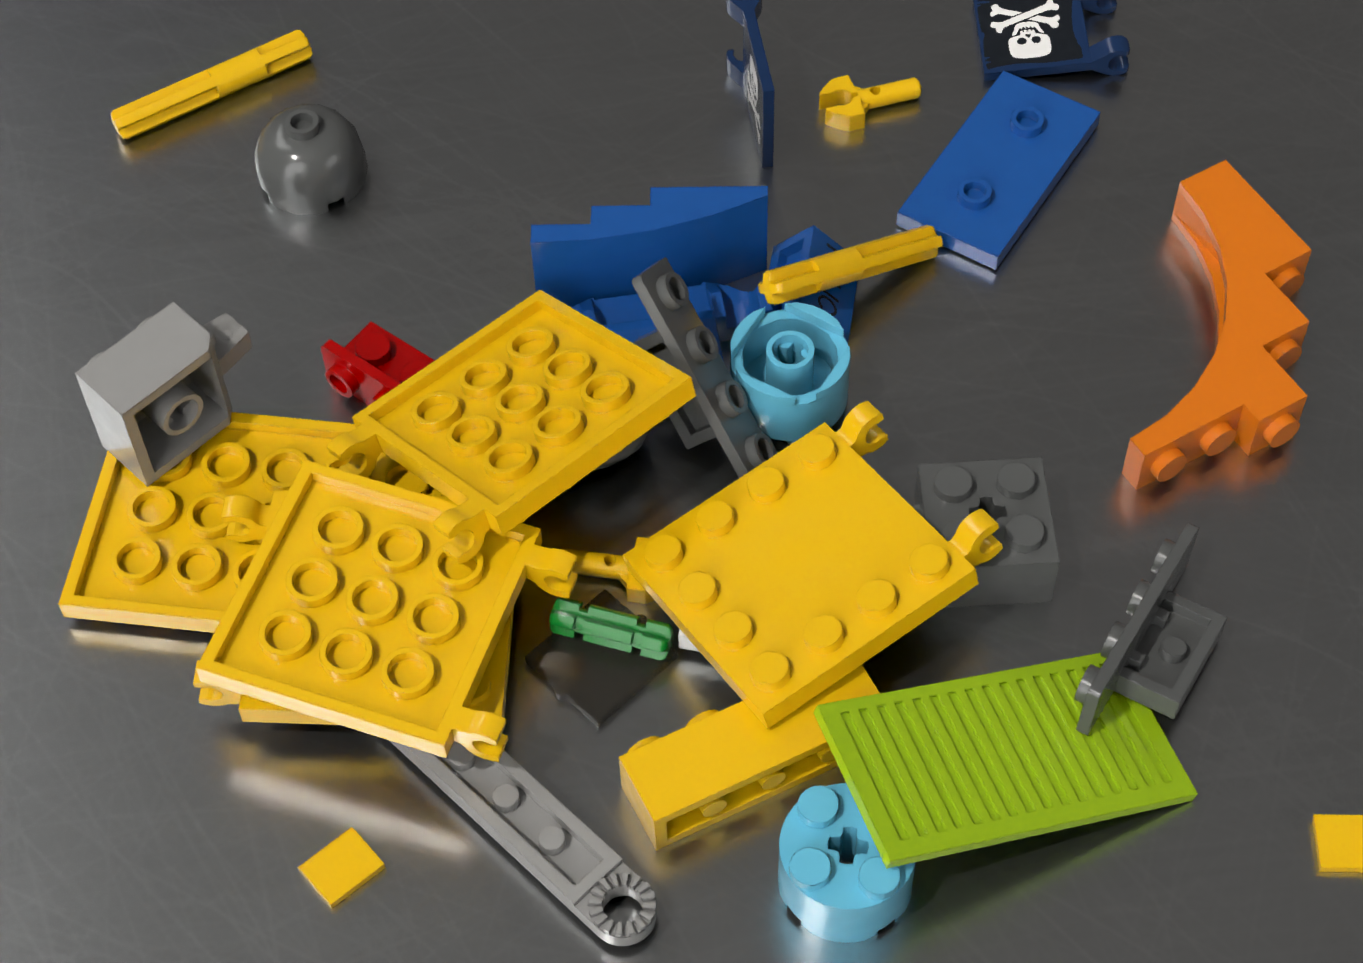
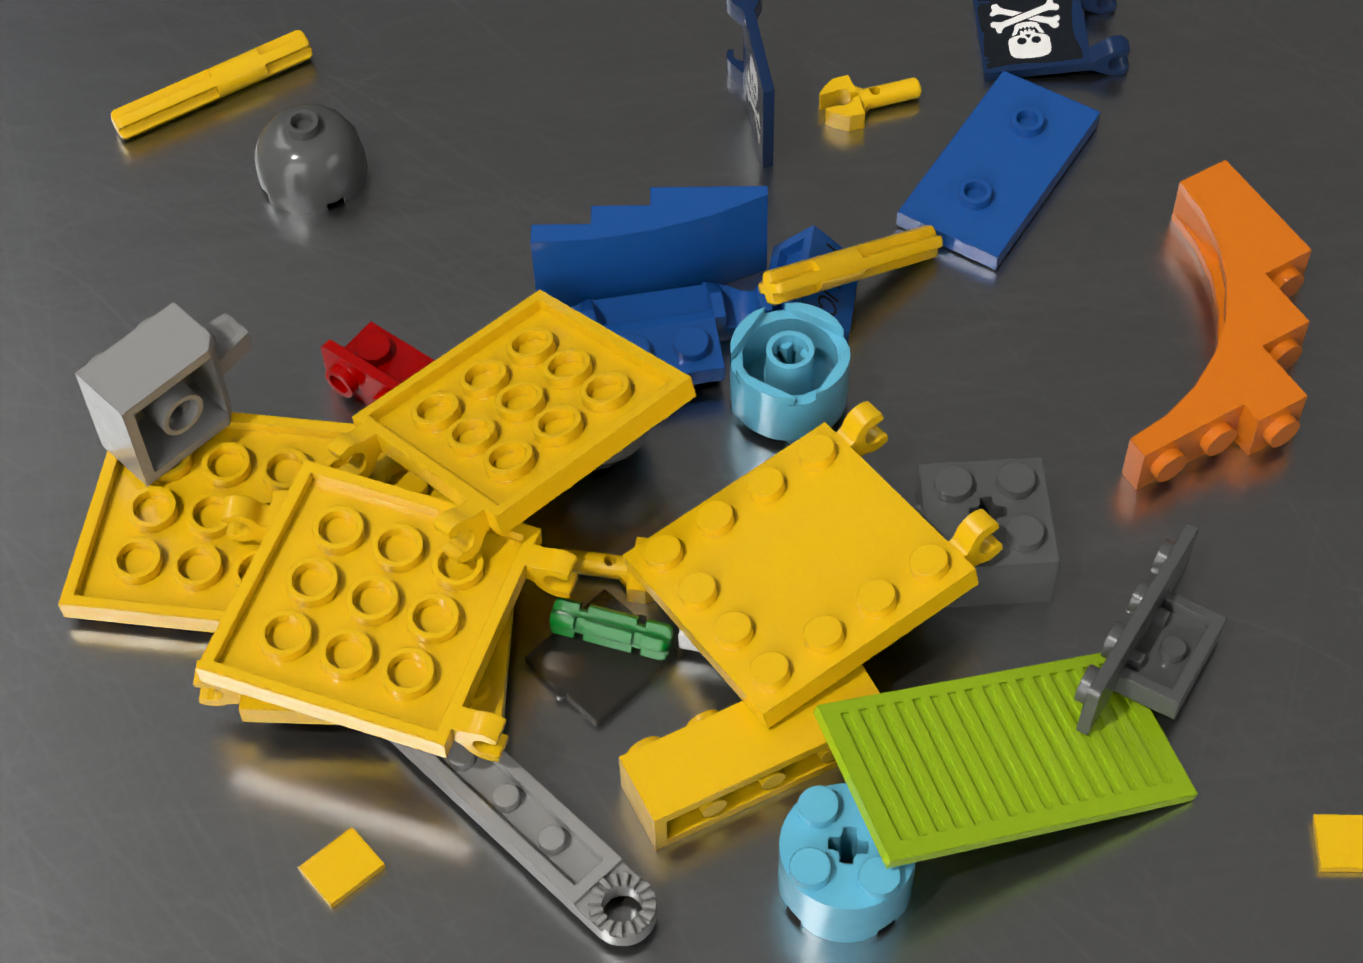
dark grey bracket [632,257,776,478] -> none

